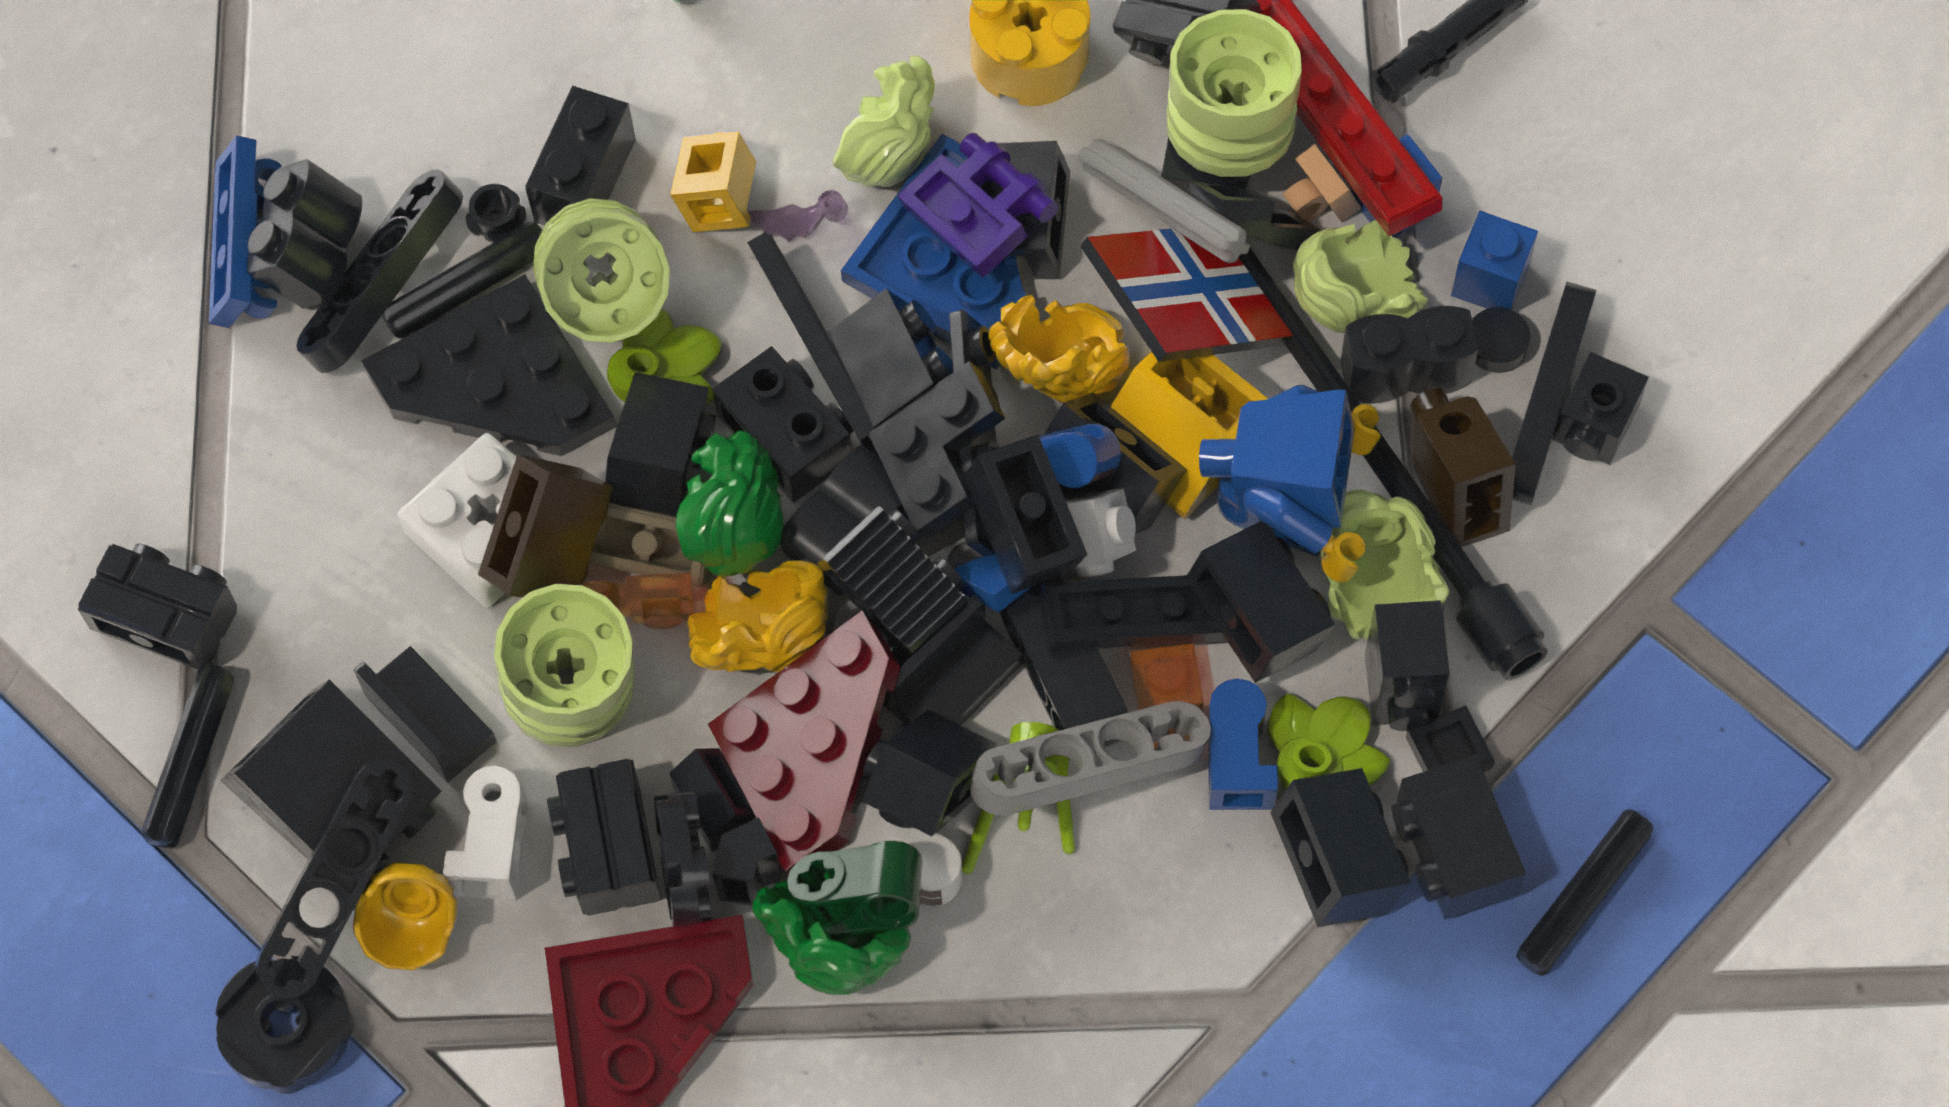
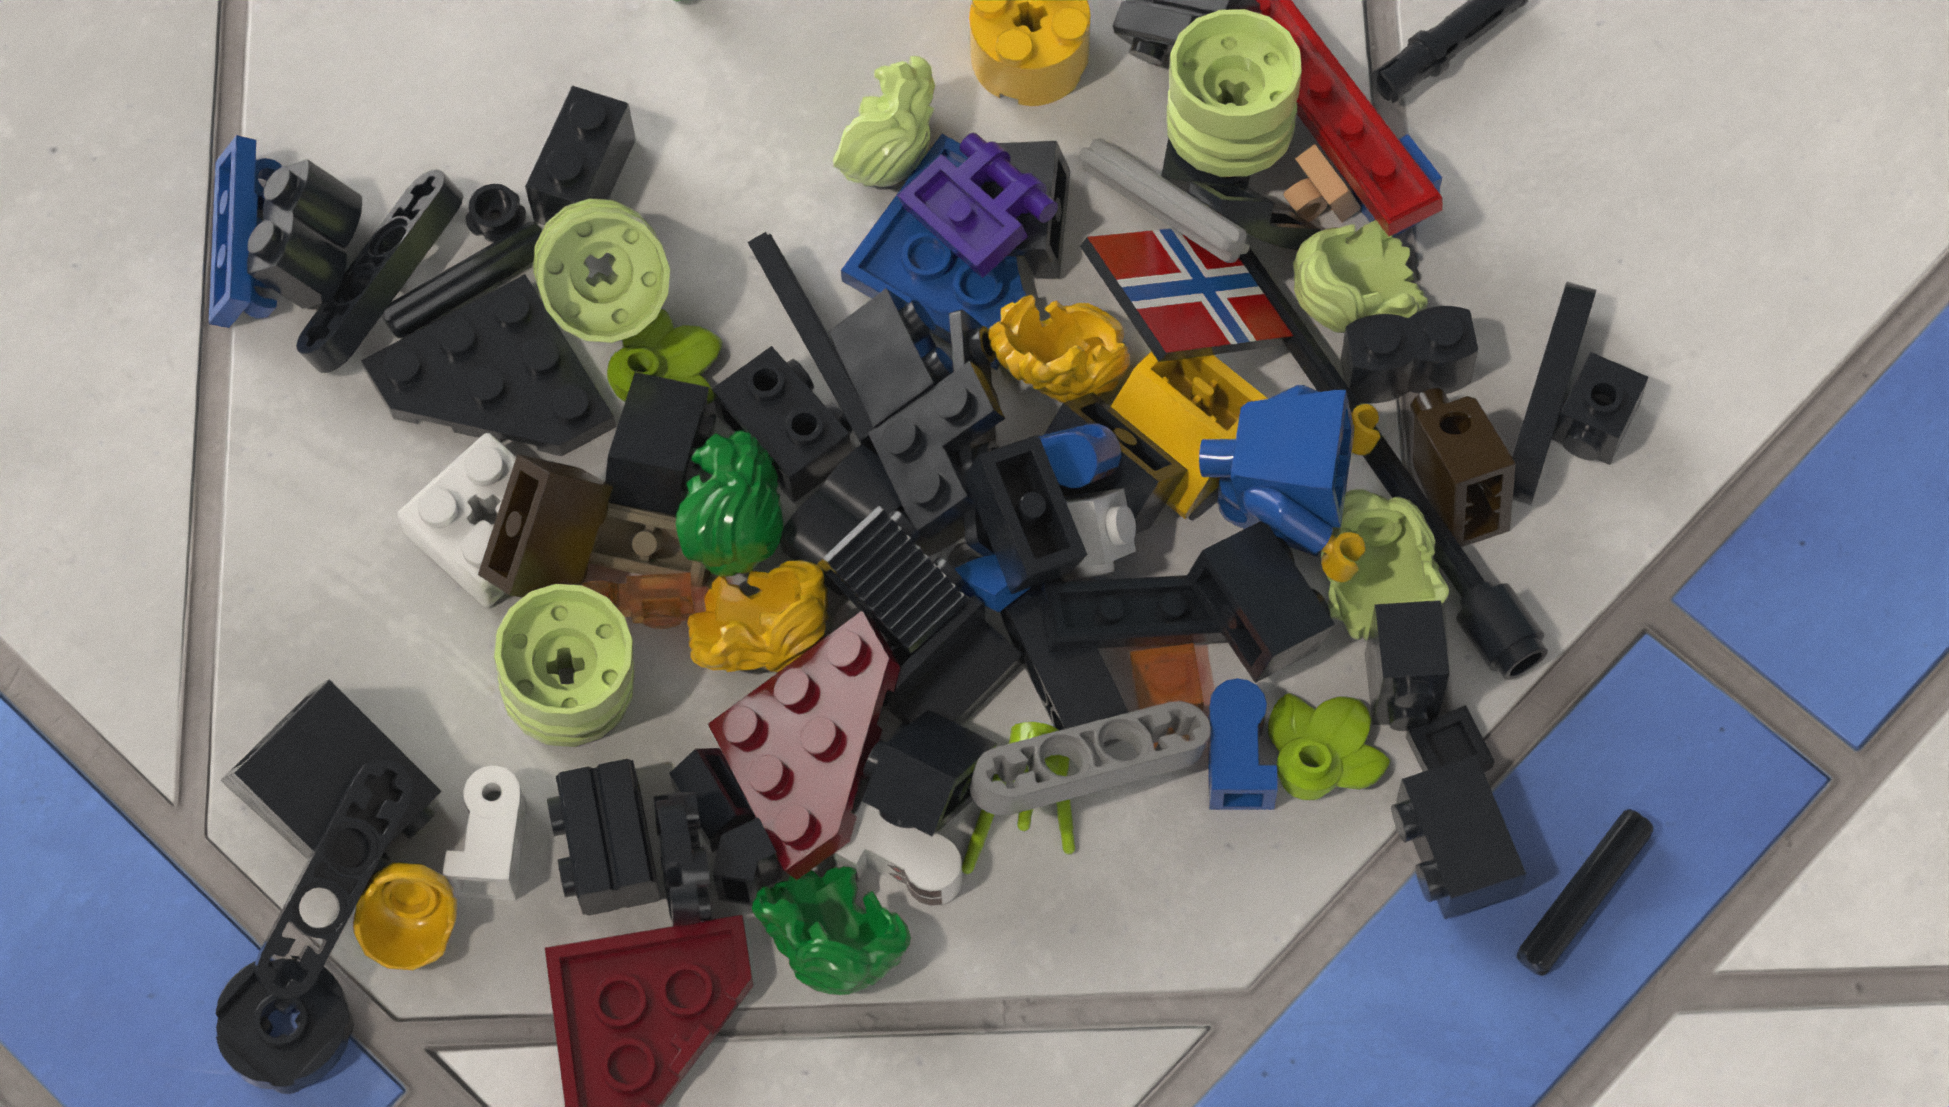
black brick [78,543,237,670] -> none
black axle [141,664,234,849] -> none
black panel [353,645,497,783] -> none
yellow brick [670,131,756,232] -> none
clear purple piece [748,190,848,243] -> none
dark green piece [787,840,922,939] -> none
black brick [1270,768,1411,927] -> none
blue brick [1451,210,1538,310] -> none
black tile [1472,307,1530,372] -> none

